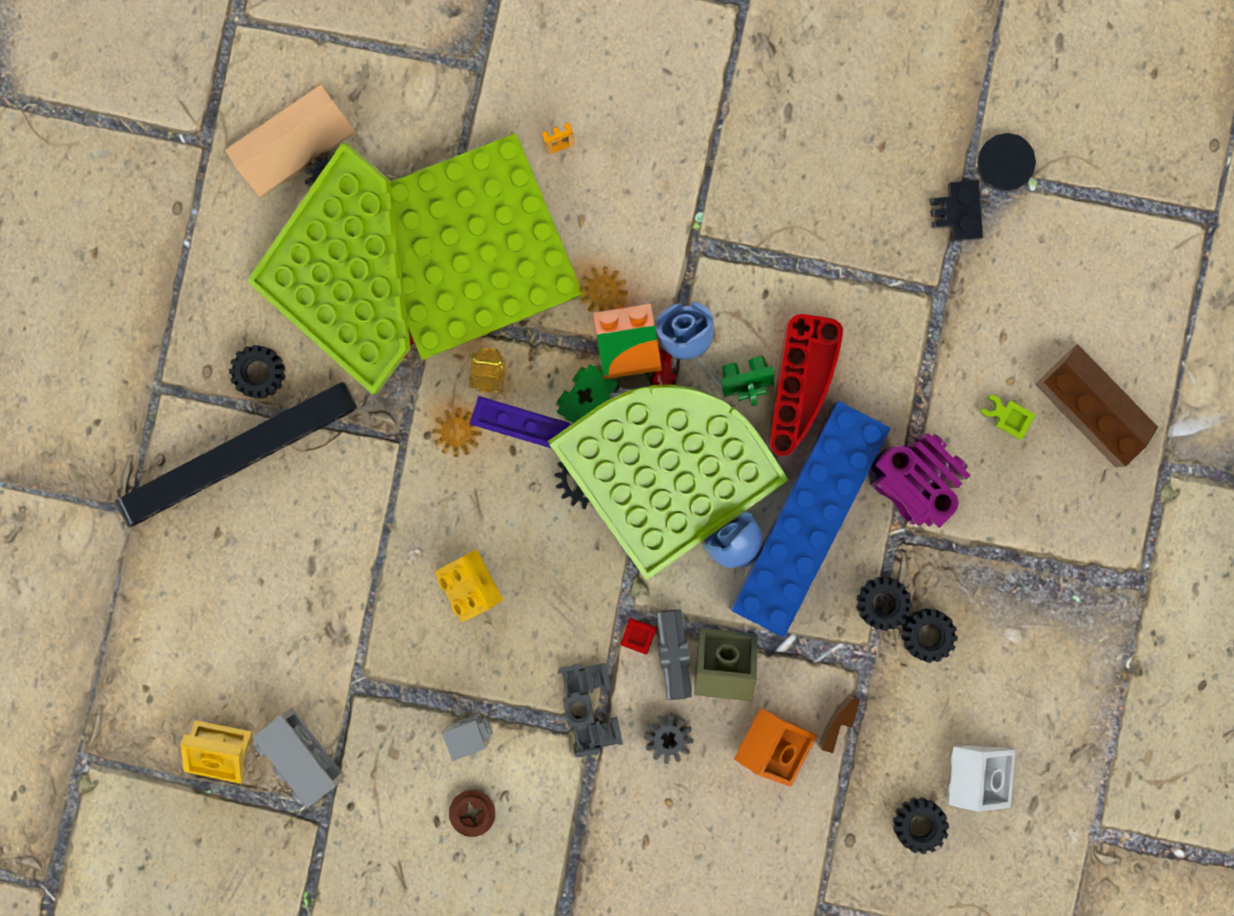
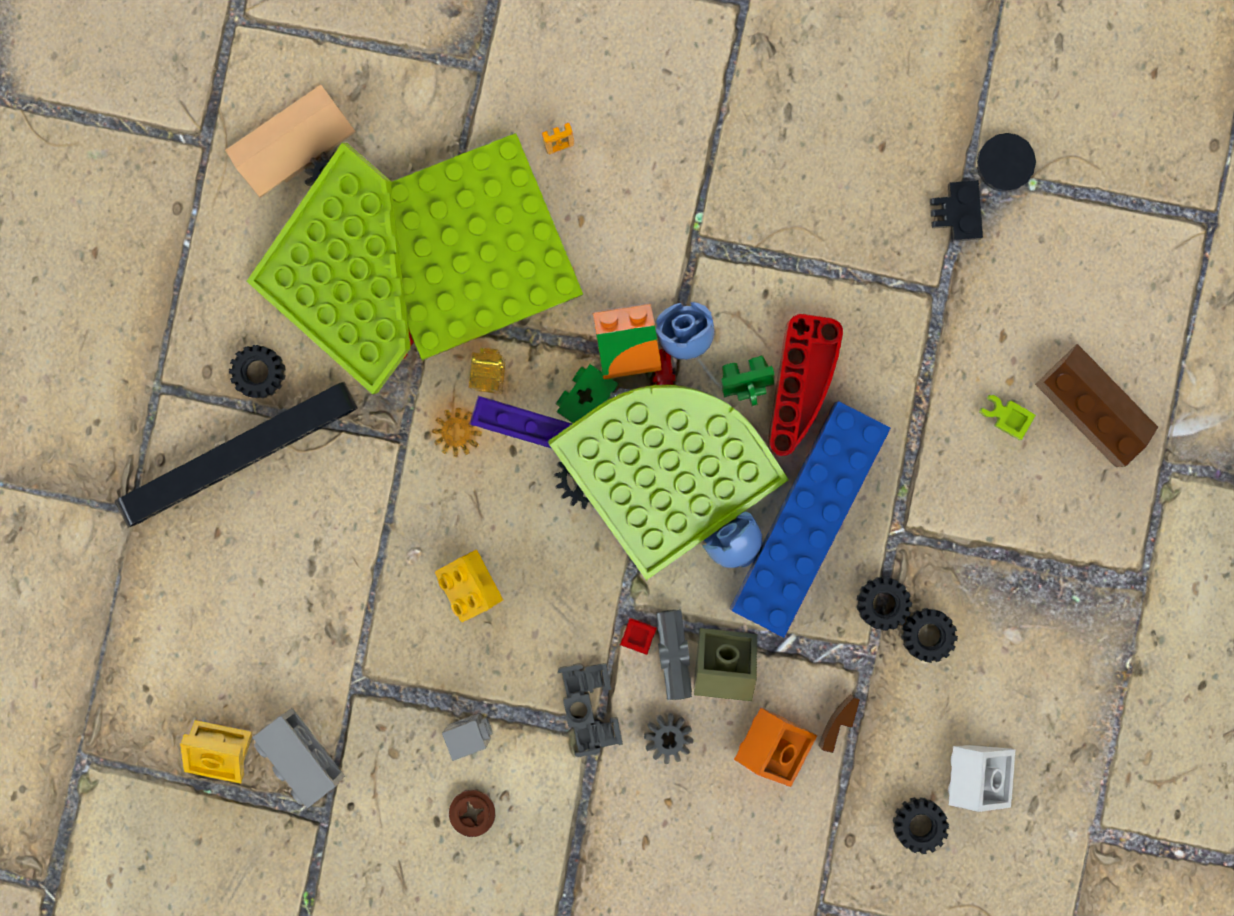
clear yellow gear [579,266,628,313] -> none
magenta piece [870,433,971,528] -> none

